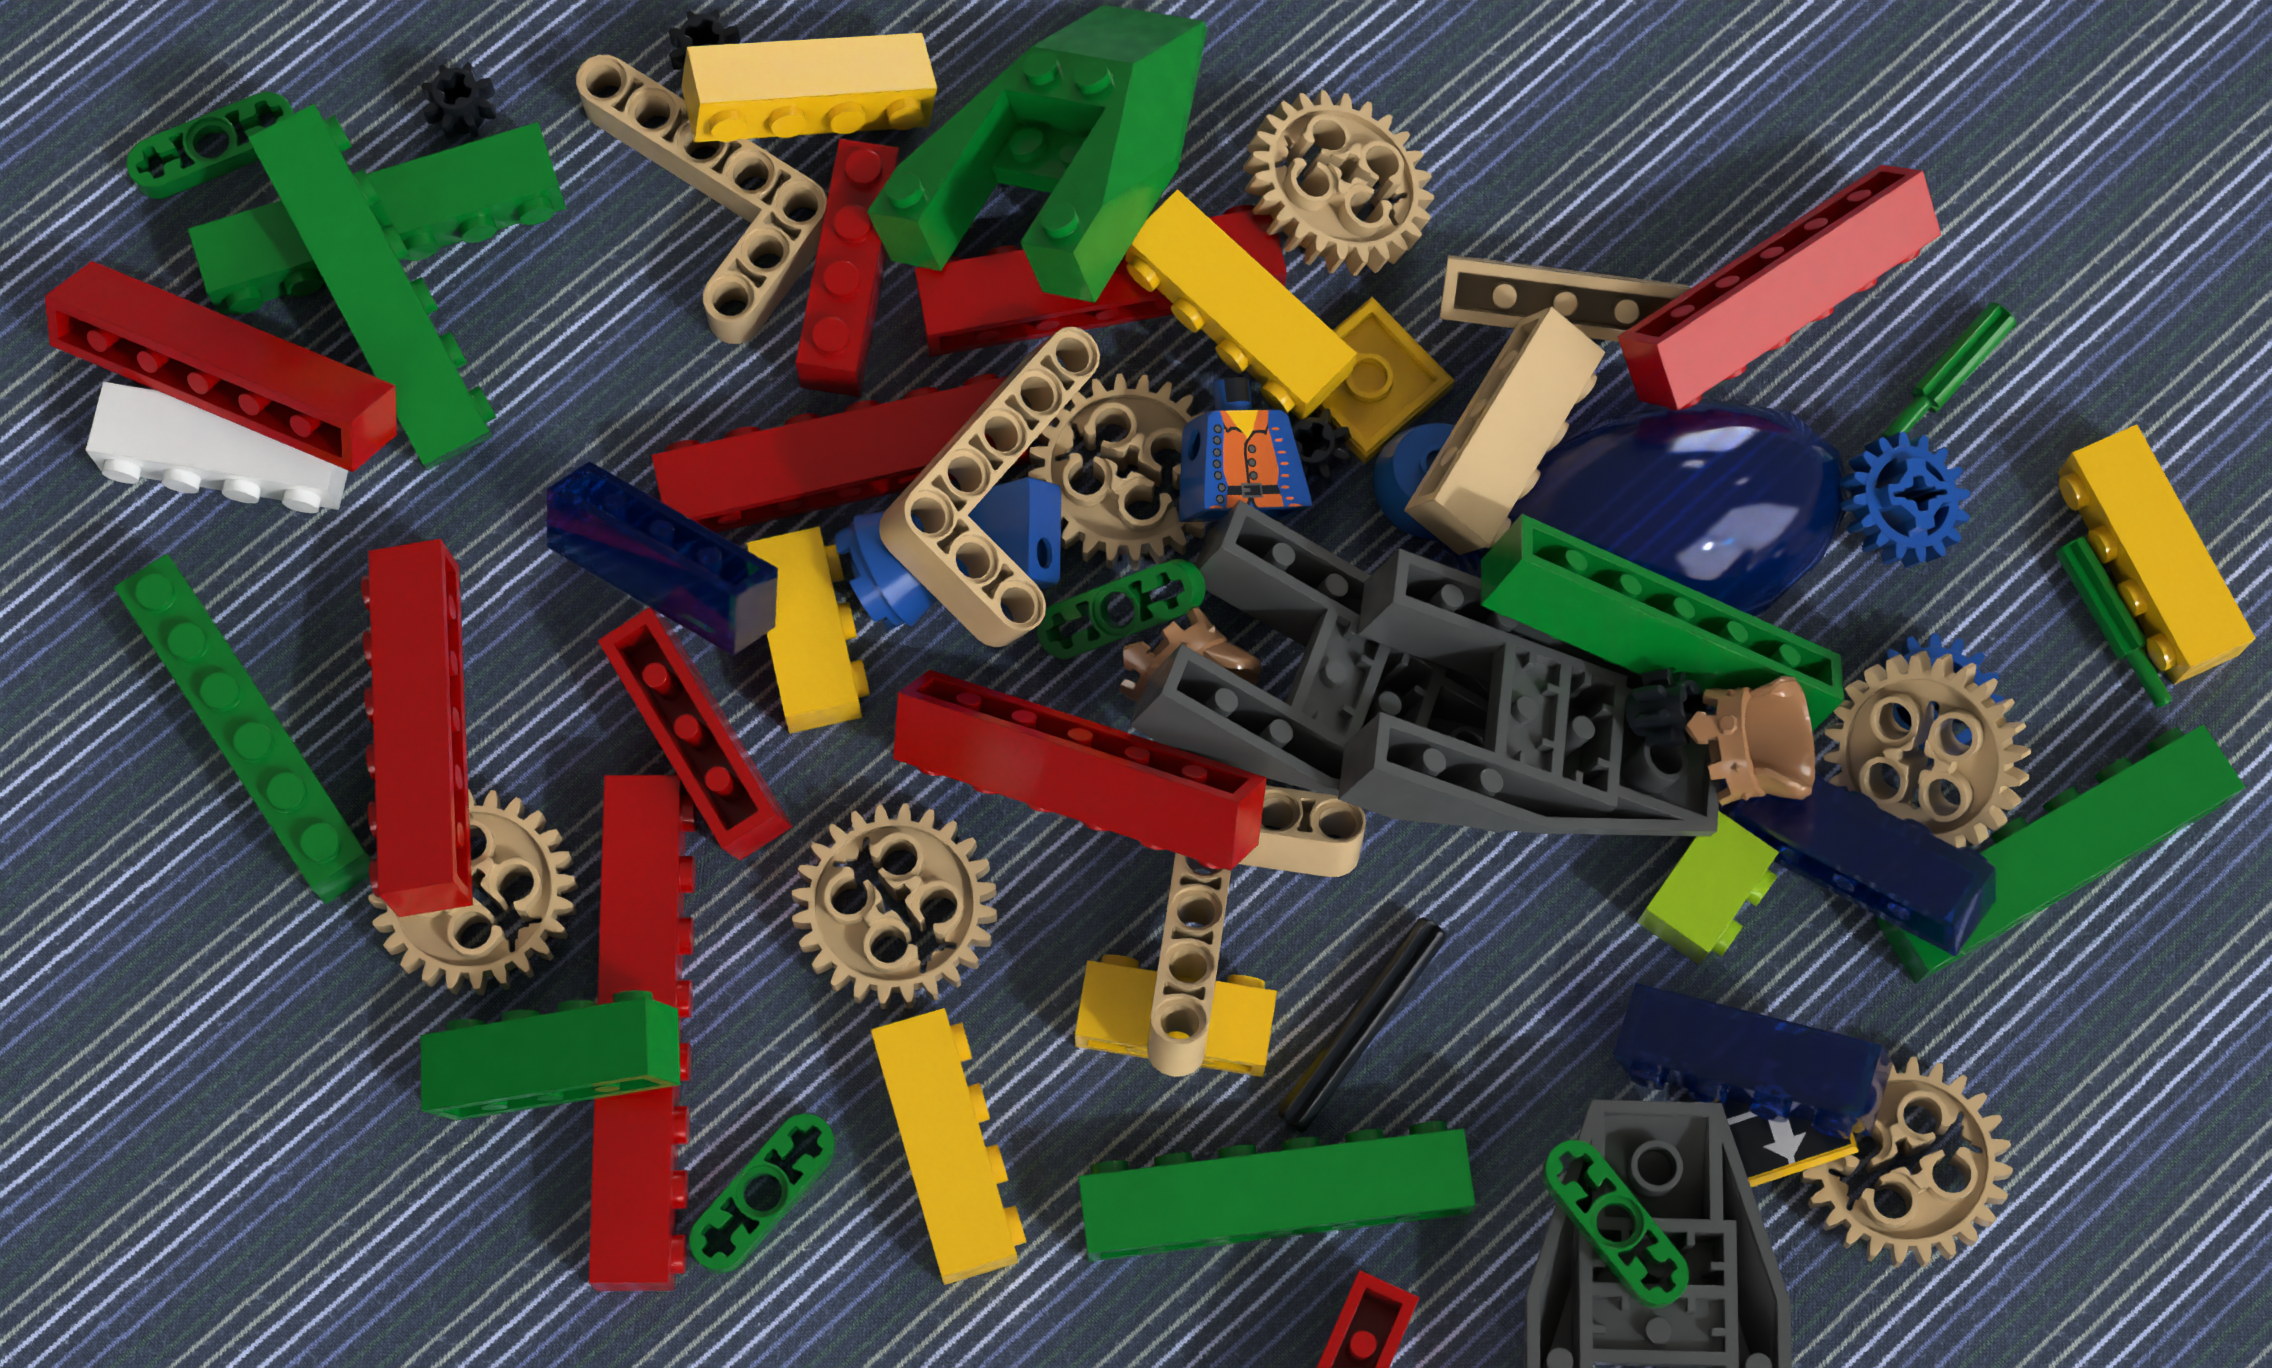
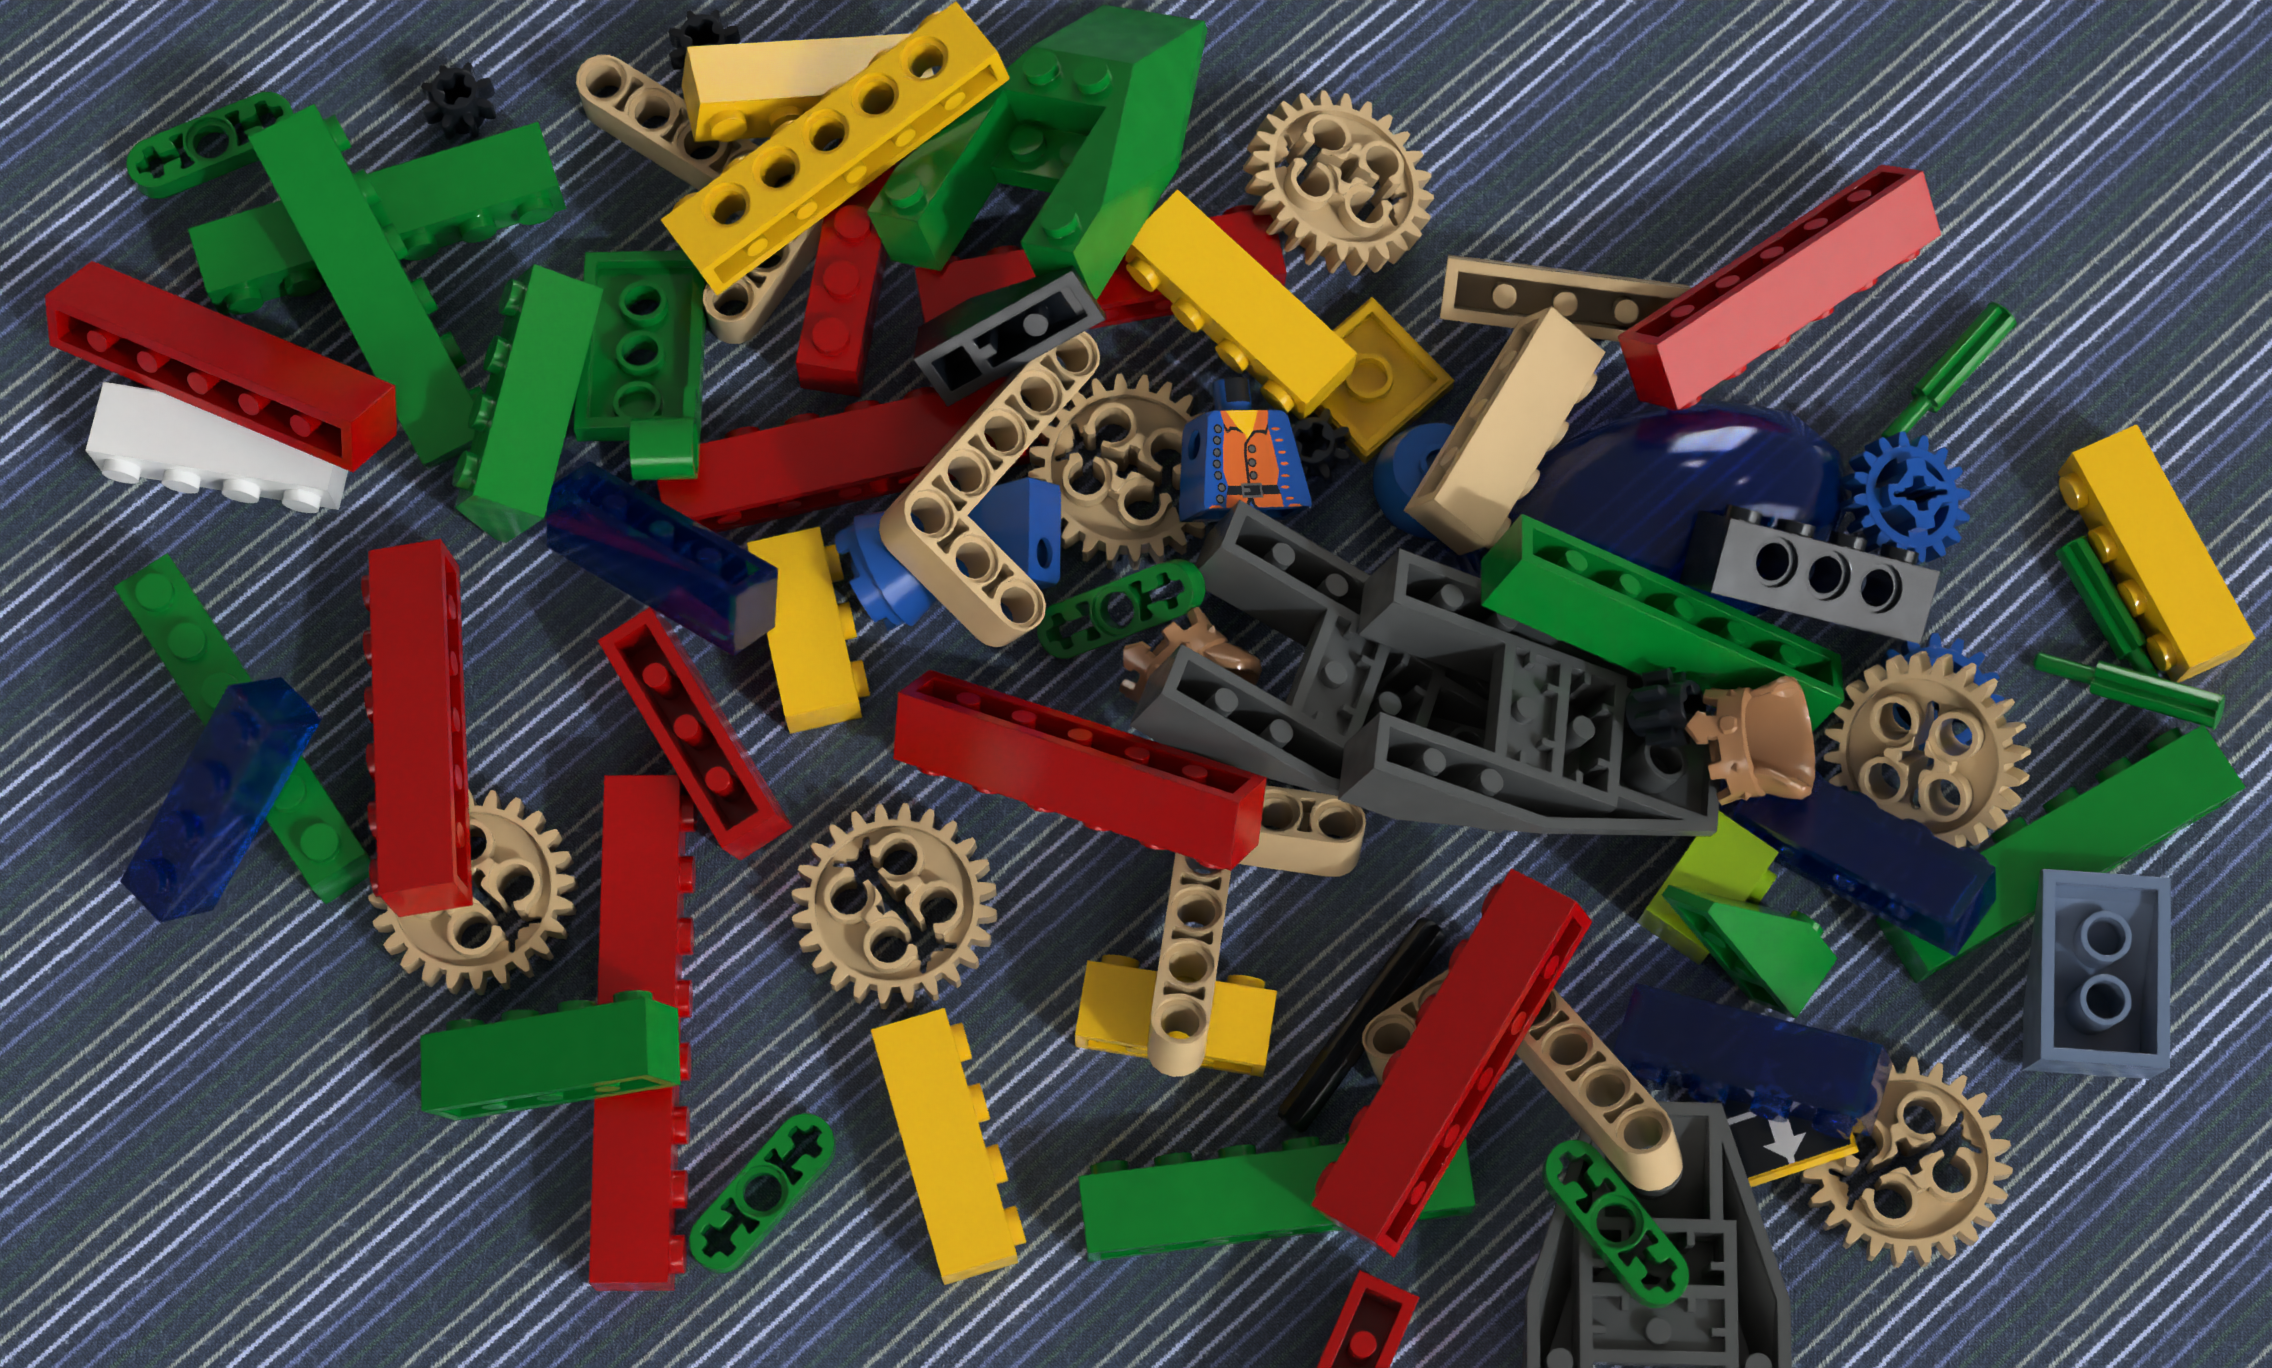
none -> clear blue brick [120,677,322,923]
none -> green slope [452,264,603,543]
none -> green hinge [574,250,707,480]
none -> yellow brick [661,1,1010,296]
none -> black slope [914,265,1106,407]
none -> red brick [1311,868,1592,1257]
none -> tan beam [1362,969,1683,1191]
none -> green slope [1662,885,1838,1019]
none -> brick [1679,504,1940,644]
none -> sand blue slope [2022,869,2171,1079]
none -> green axle [2033,652,2225,730]

